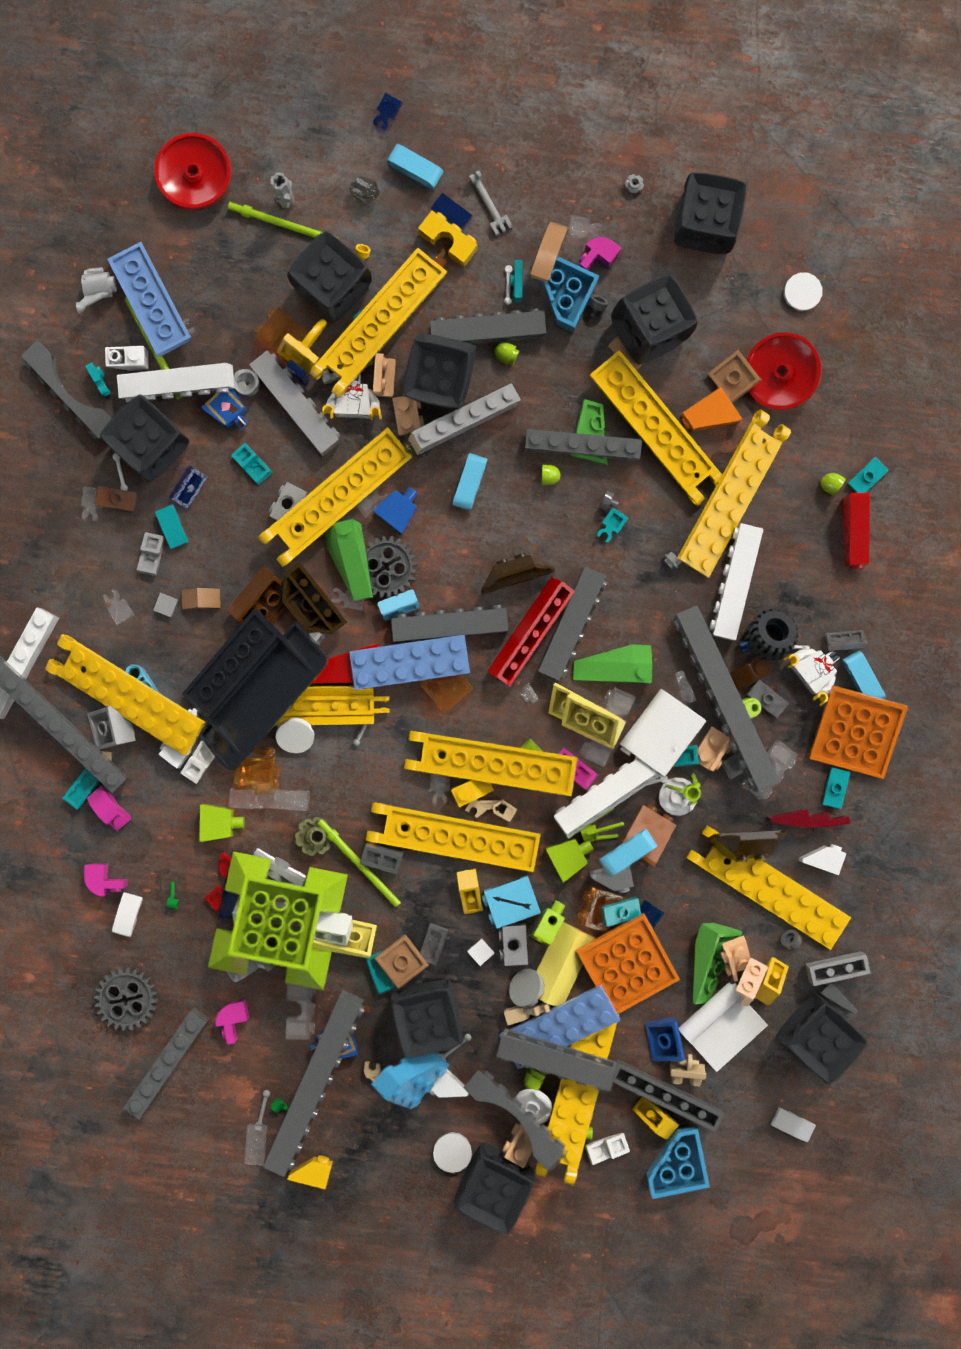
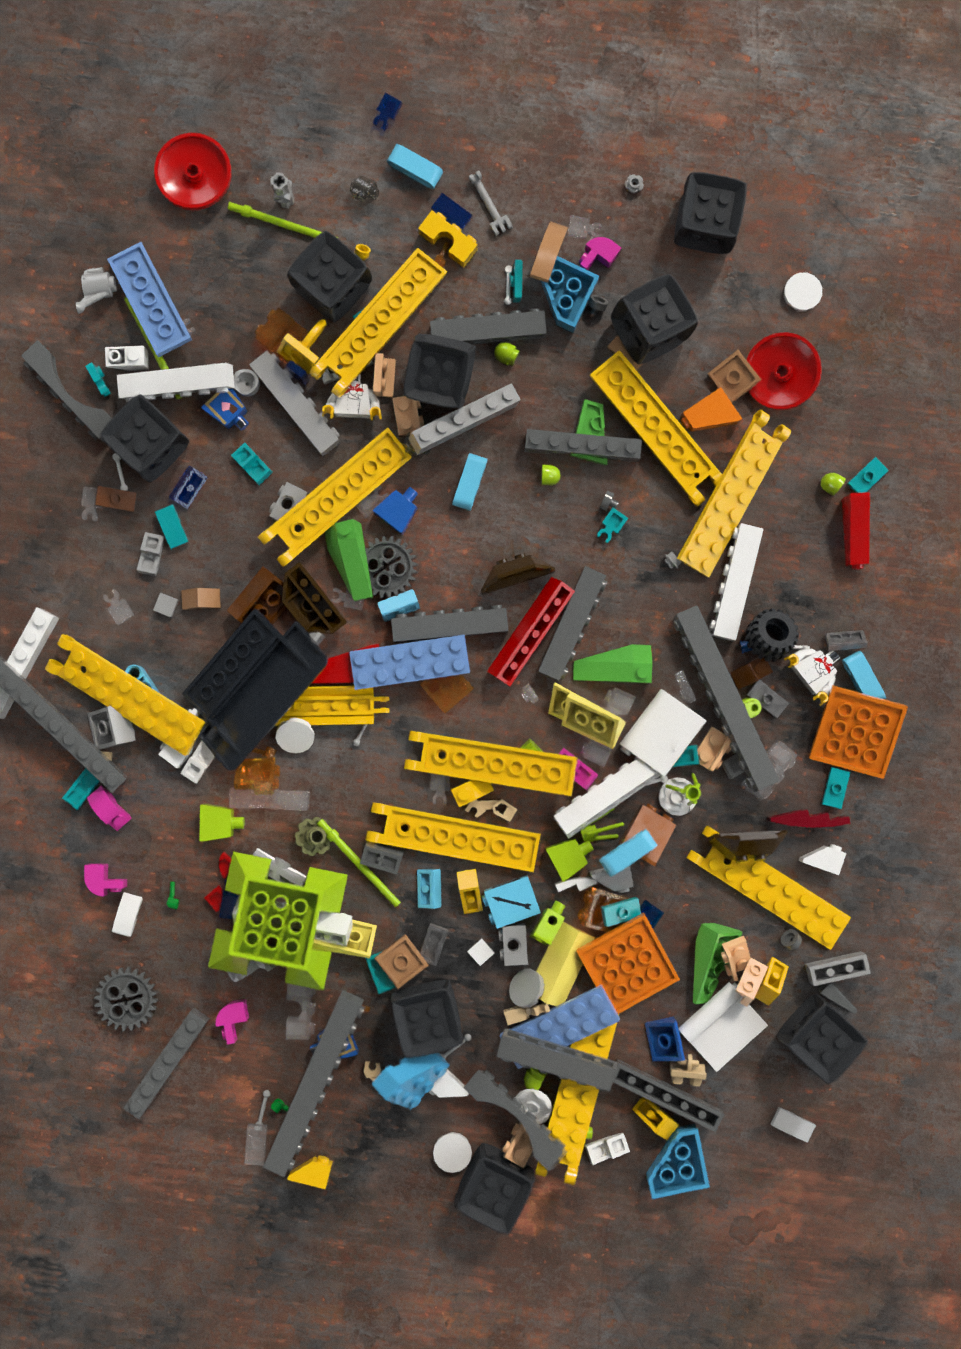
none -> medium azure slope [417,869,441,909]
none -> white slope [555,877,597,892]

